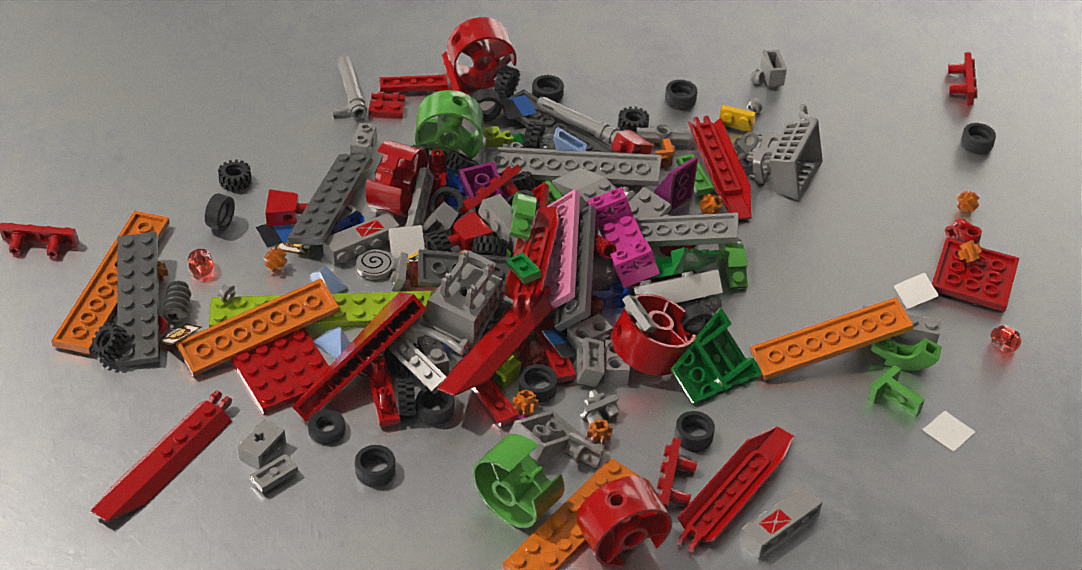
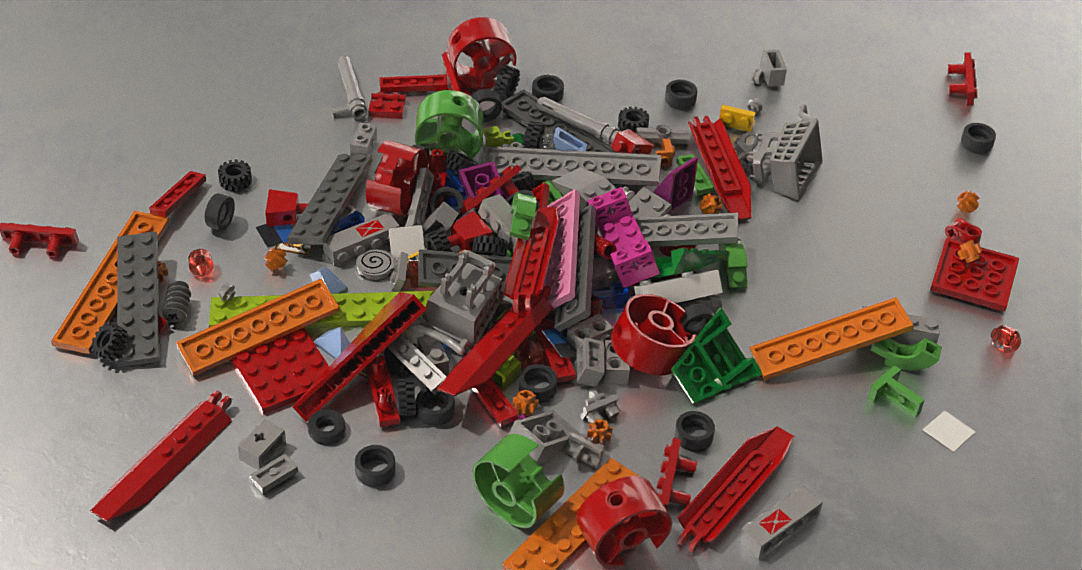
sticker [160,323,202,345] -> none
sticker [501,95,537,119] -> none
green plate [506,253,542,284] -> none
light grey plate [622,295,658,333] -> none
white sticker [894,273,939,309] -> none
none -> red plate [149,171,207,218]

